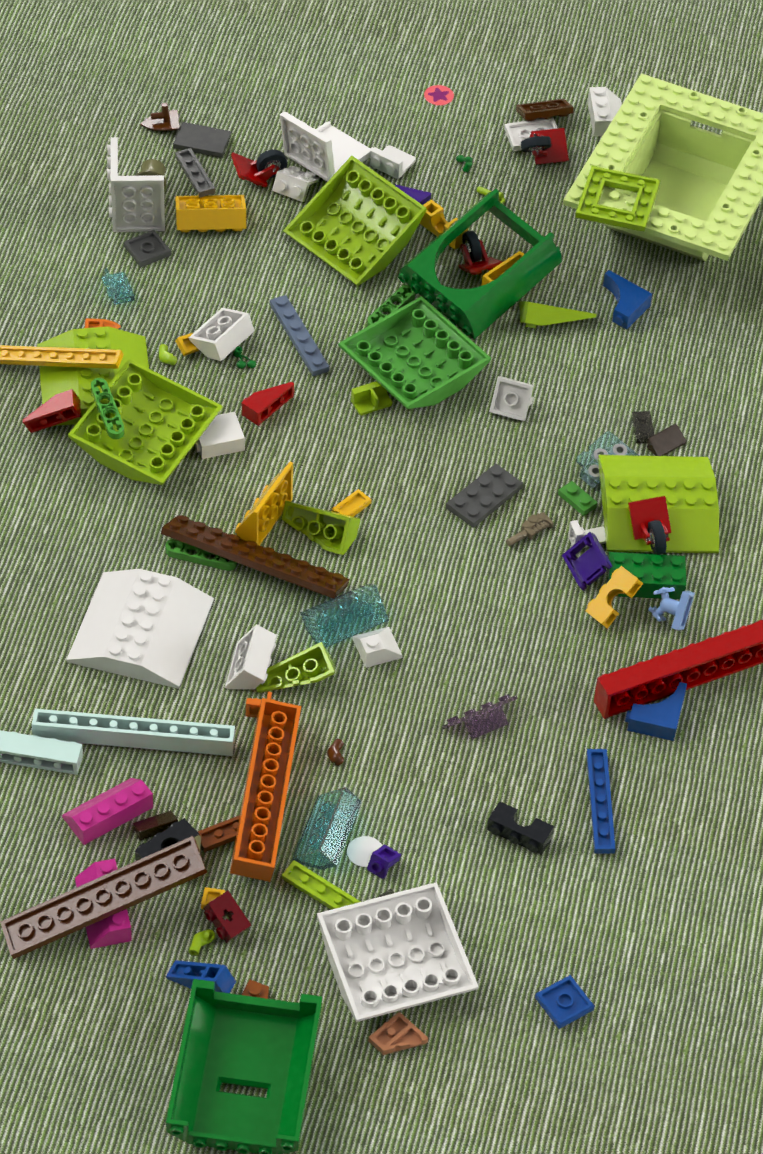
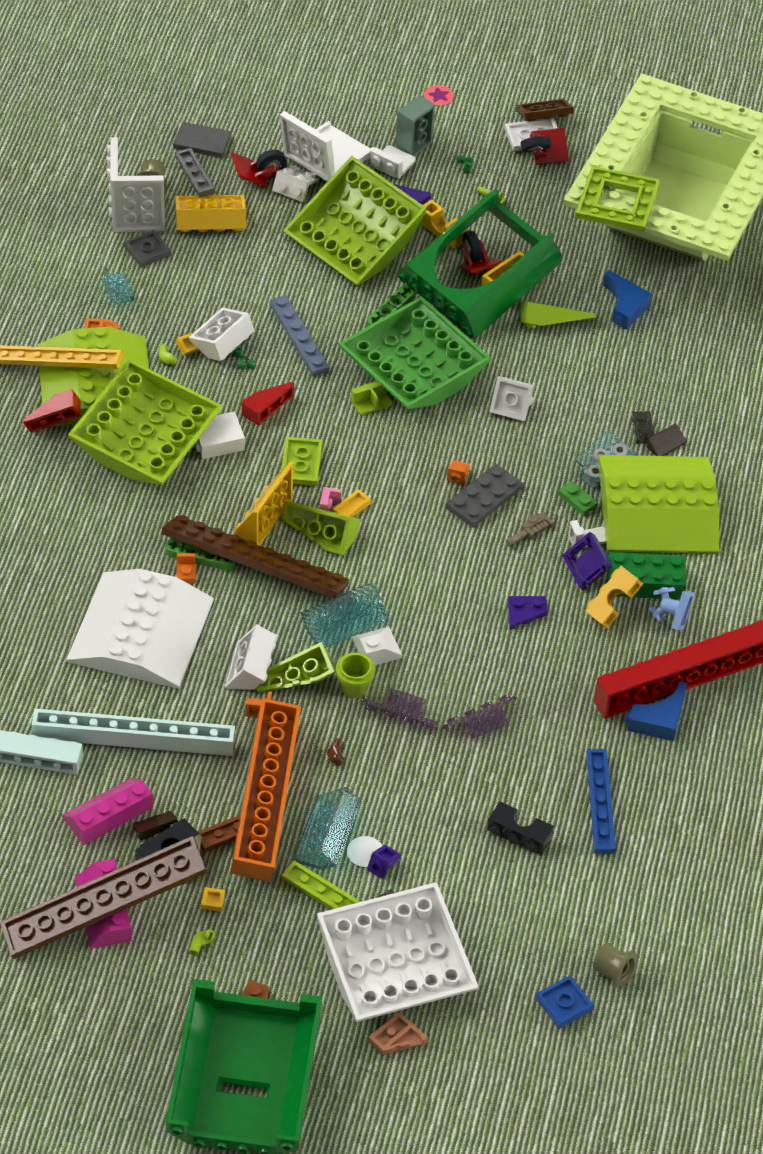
bright green beam [91,378,125,440] -> none
shield [140,103,180,131] -> none
blue slope [166,960,236,993] -> none
dark red brick [203,891,251,943] -> none
white slope [588,87,622,136] -> none
red plate [628,496,672,555] -> none
none -> orange bracket [176,553,196,583]
none -> lime plate [281,437,323,486]
none -> bright pink bracket [319,487,342,511]
none -> lime piece [336,653,375,698]
none -> bracket [361,687,438,730]
none -> sand green brick [395,95,435,156]
none -> orange bracket [447,460,470,485]
none -> dark purple wing [507,596,547,630]
none -> olive piece [593,943,638,988]

